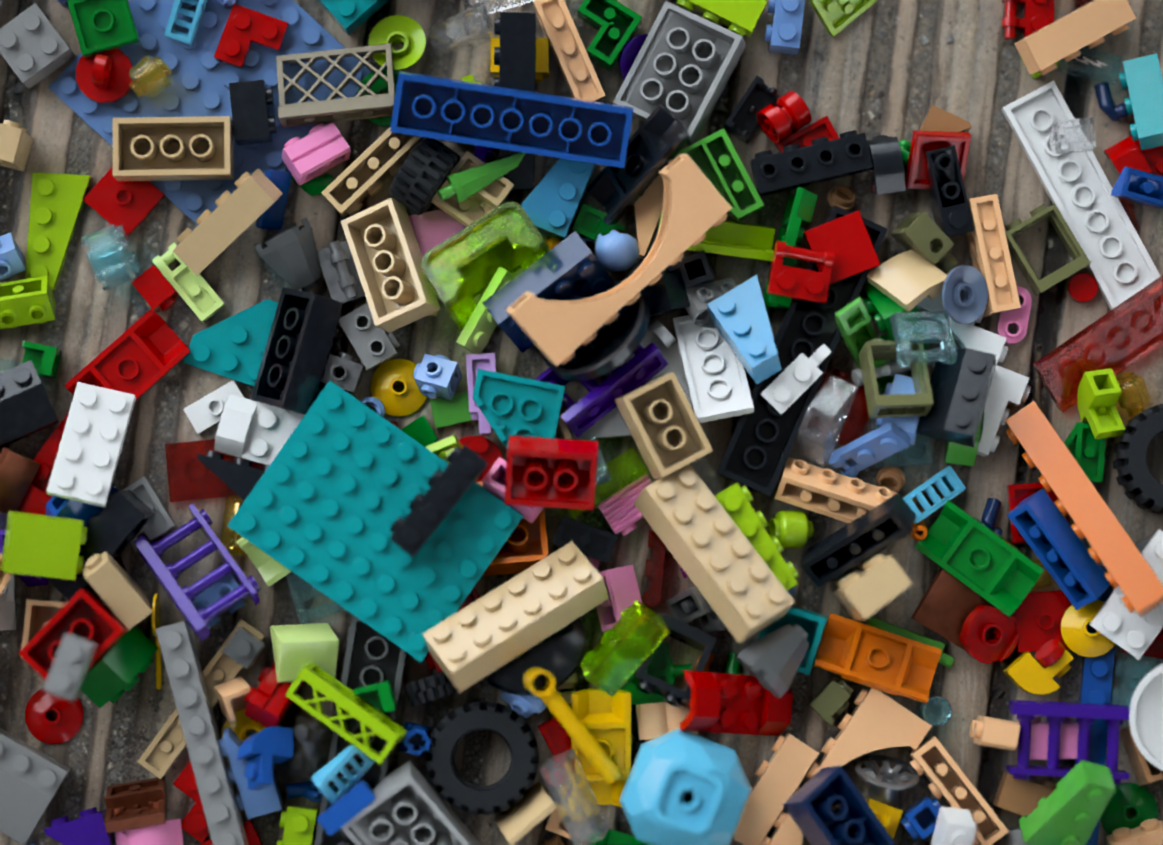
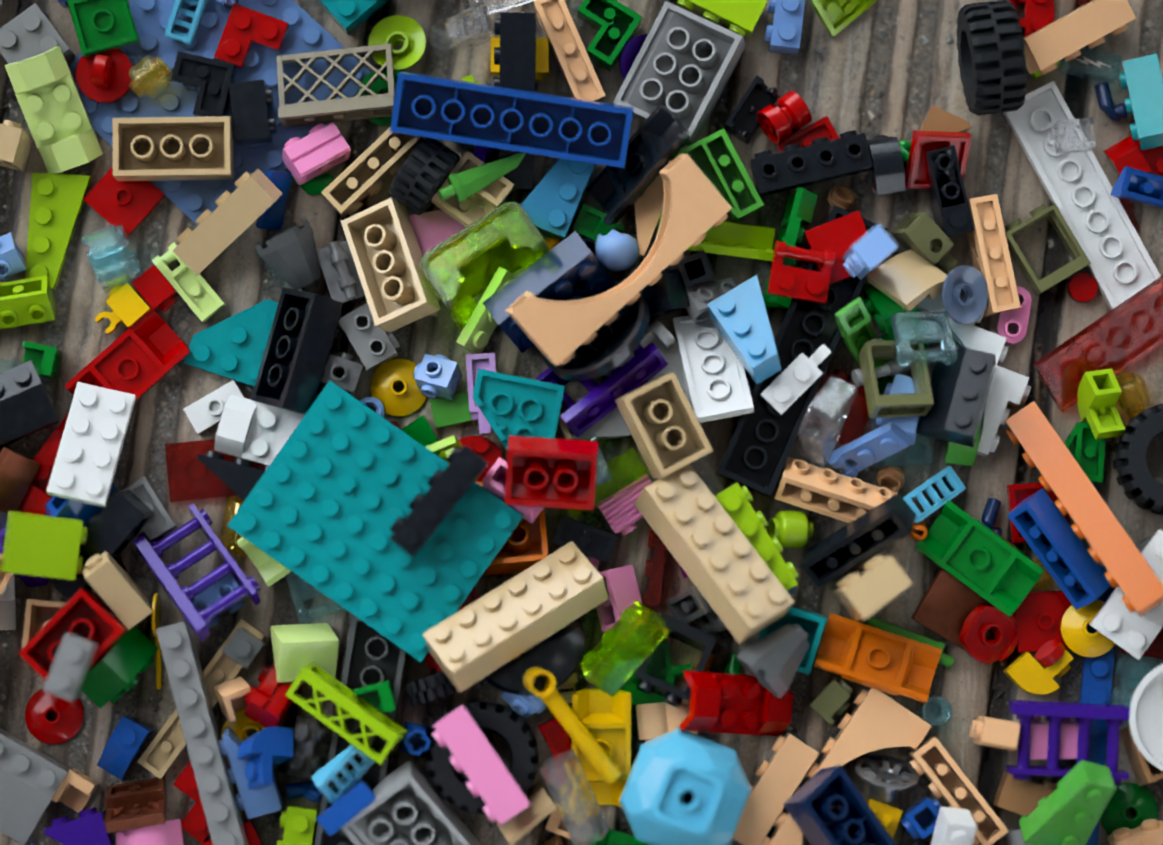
none -> yellowish green piece [5,45,103,174]
none -> light nougat panel [51,768,99,813]
none -> yellow brick [94,282,151,335]
none -> blue slope [97,715,153,780]
none -> black plate [171,51,236,117]
none -> bright pink brick [432,704,531,825]
none -> light blue brick [842,224,898,280]
none -> black tyre [957,0,1027,115]

